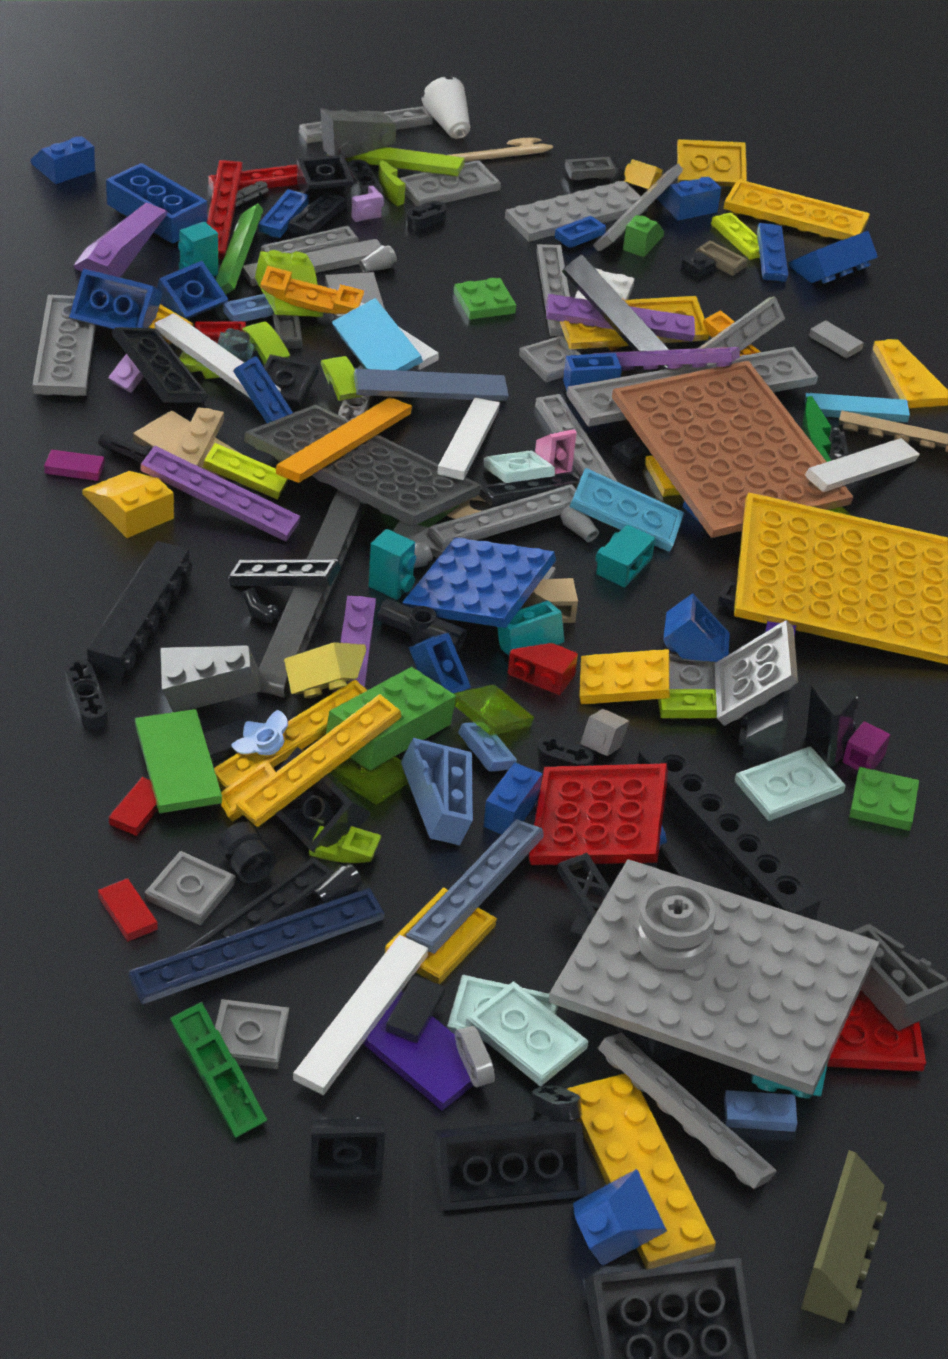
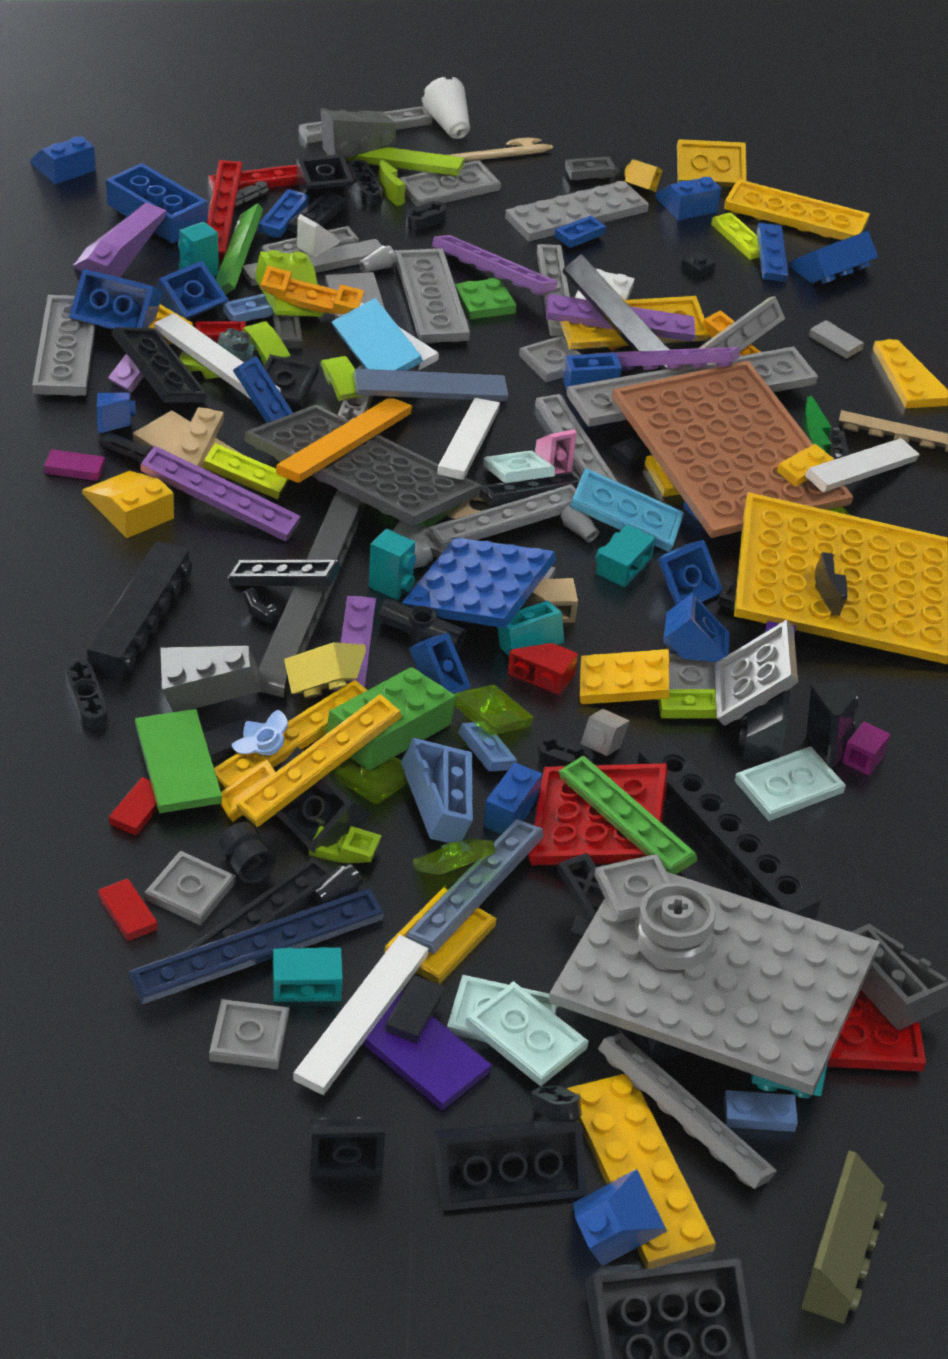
green slope [170,1002,267,1138] -> none
lavender bracket [352,186,384,222] -> none
light grey beam [455,1026,495,1087] -> none
light grey tile [593,163,683,251] -> none
bright green slope [623,215,664,257] -> none
dark tan tile [695,241,748,276] -> none
medium azure tile [805,393,910,422] -> none
bright green plate [849,767,919,831] -> none
none -> blue slope [97,393,136,433]
none -> teal brick [273,947,342,1002]
none -> white slope [297,214,340,257]
none -> light grey plate [395,248,470,344]
none -> clear neon green plate [413,838,496,875]
none -> medium lavender plate [432,235,558,295]
none -> bright green tile [559,755,697,875]
none -> light grey tile [595,854,672,922]
none -> blue slope [658,540,723,606]
none -> yellow plate [776,444,834,487]
none -> black slope [814,552,848,616]

